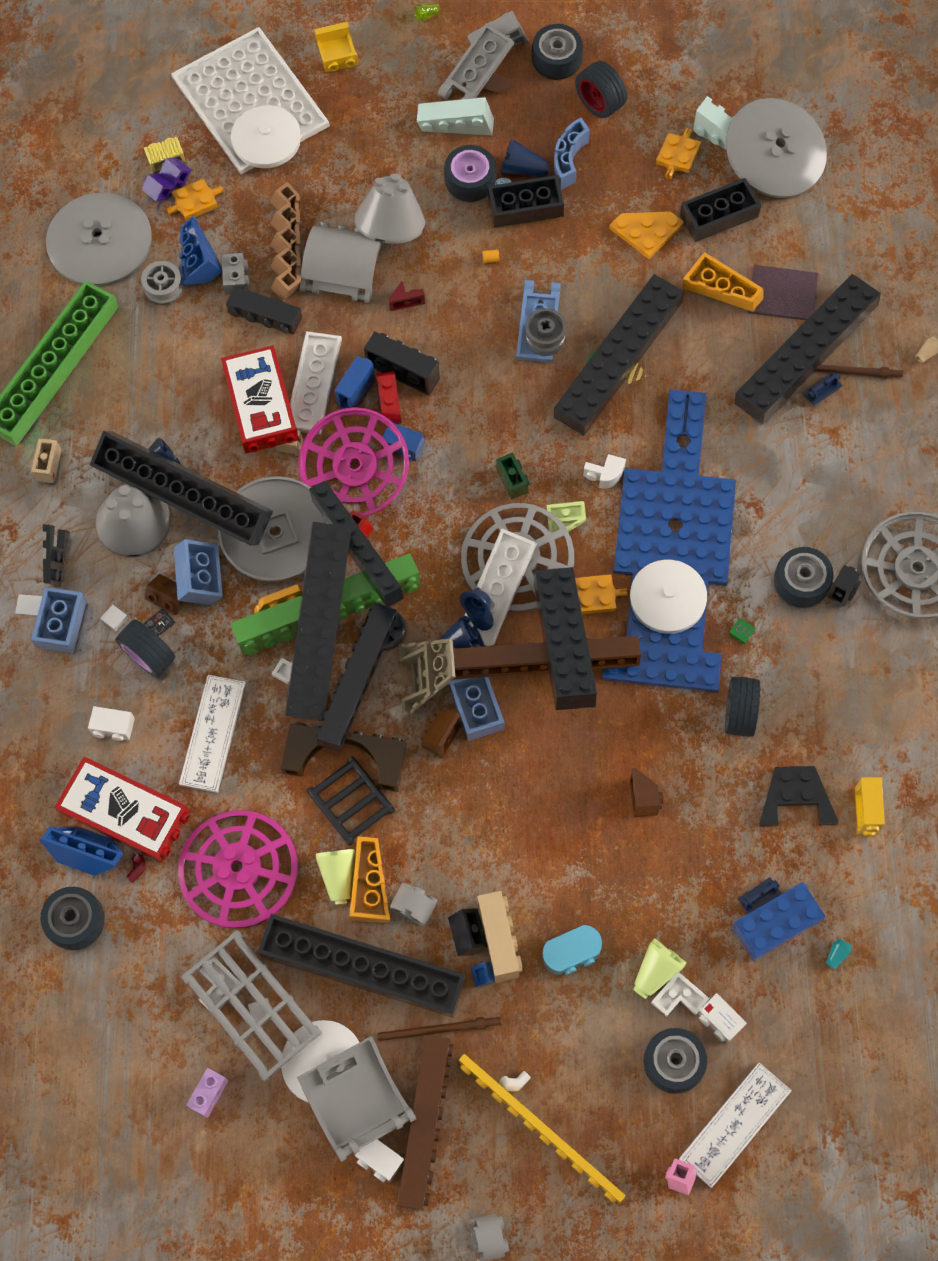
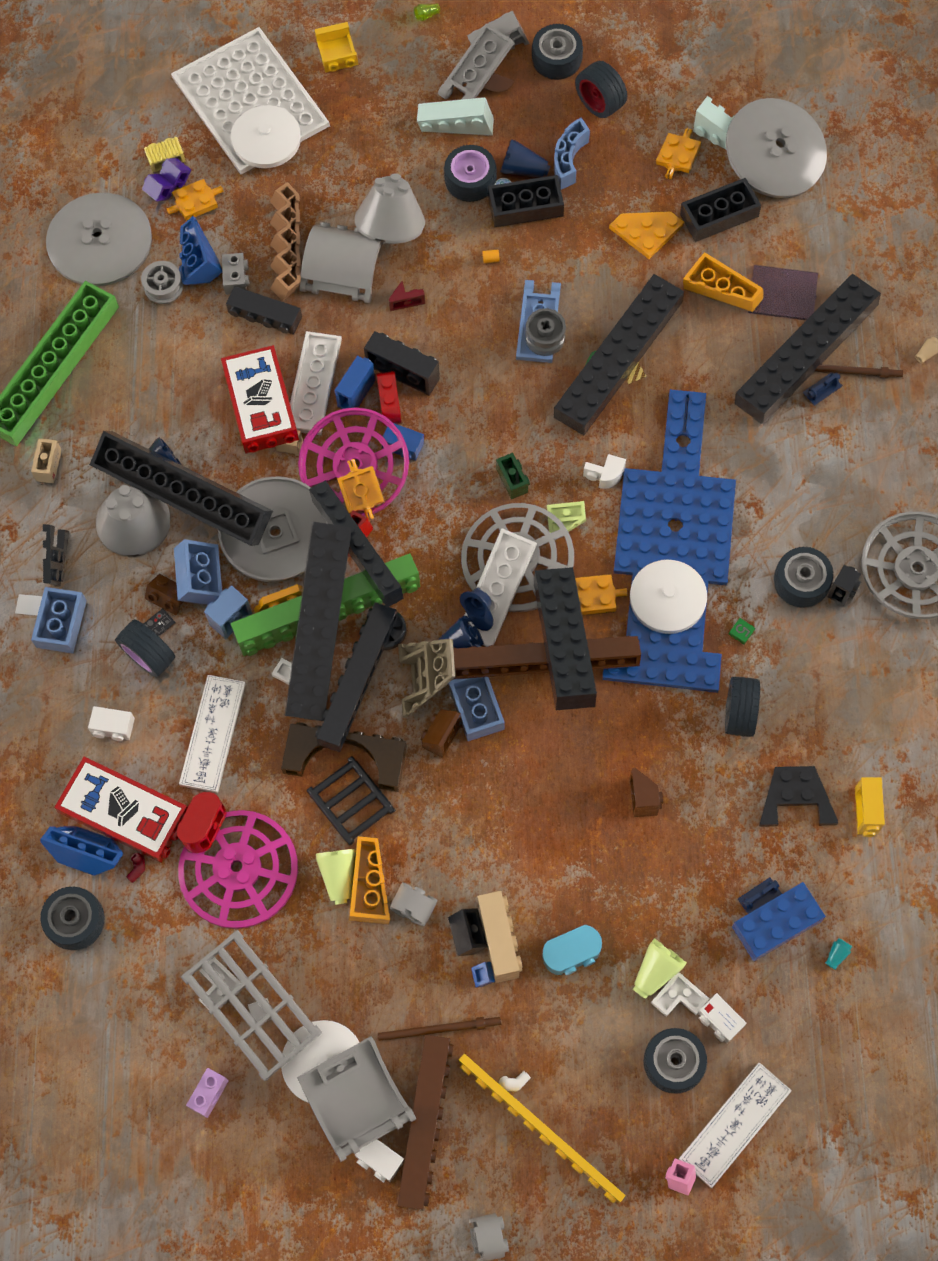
white tile [100,604,128,632] -> none
black brick [257,914,466,1018] -> none
none -> red brick [176,792,227,853]
none -> medium blue brick [204,585,253,640]
none -> light orange plate [337,459,385,521]

